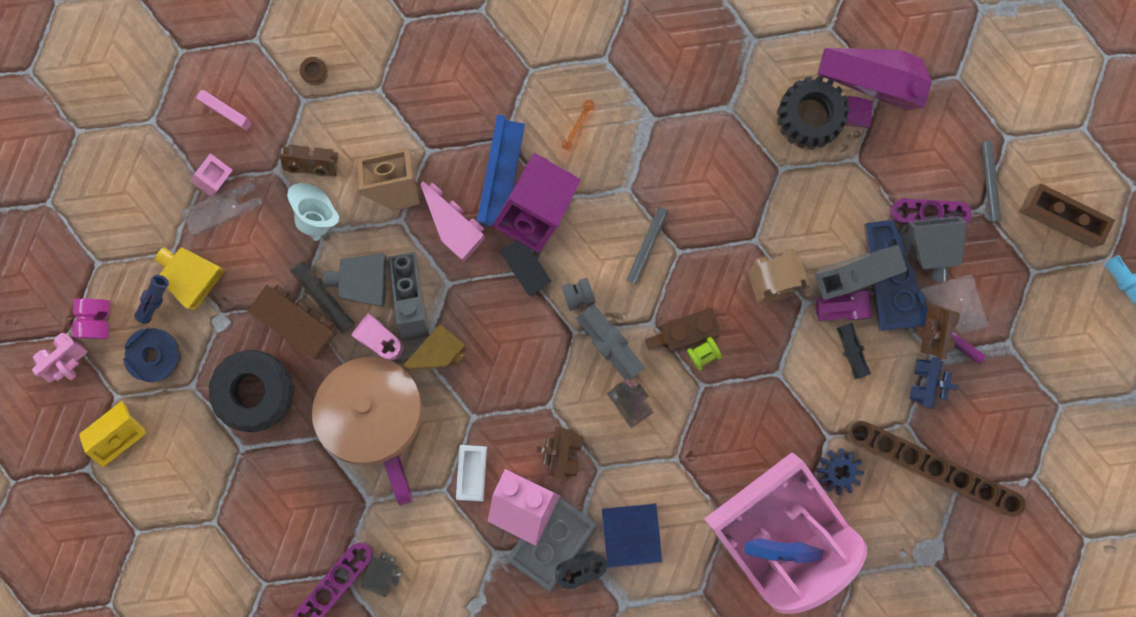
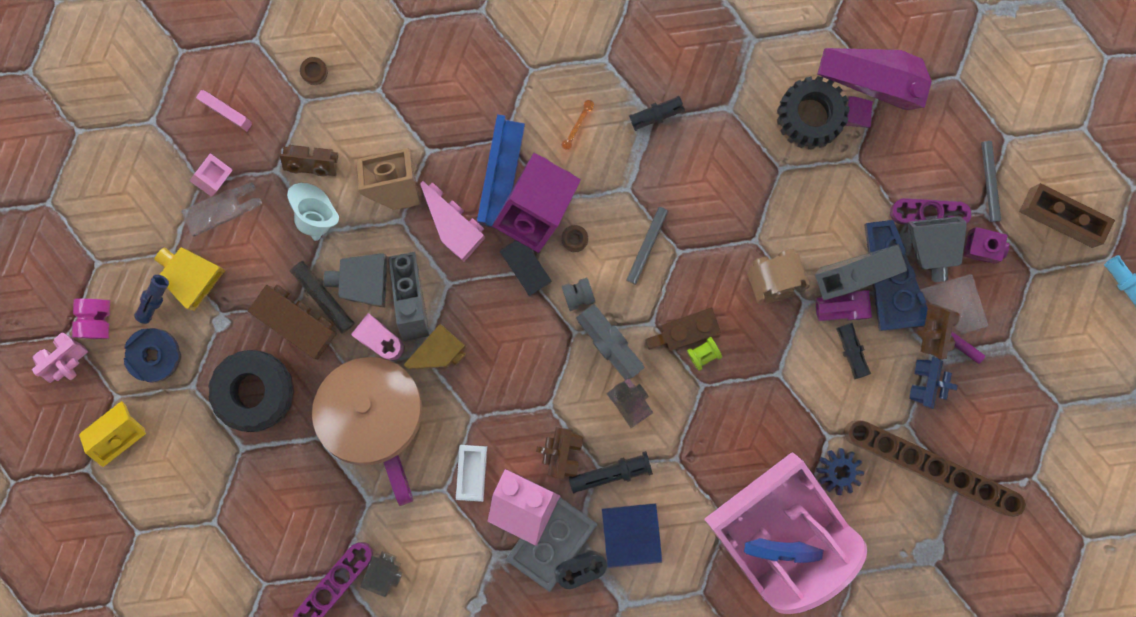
none -> reddish brown plate [561,225,588,252]
none -> black pin [569,451,653,494]
none -> black pin [629,95,685,131]
none -> magenta brick [963,227,1009,264]

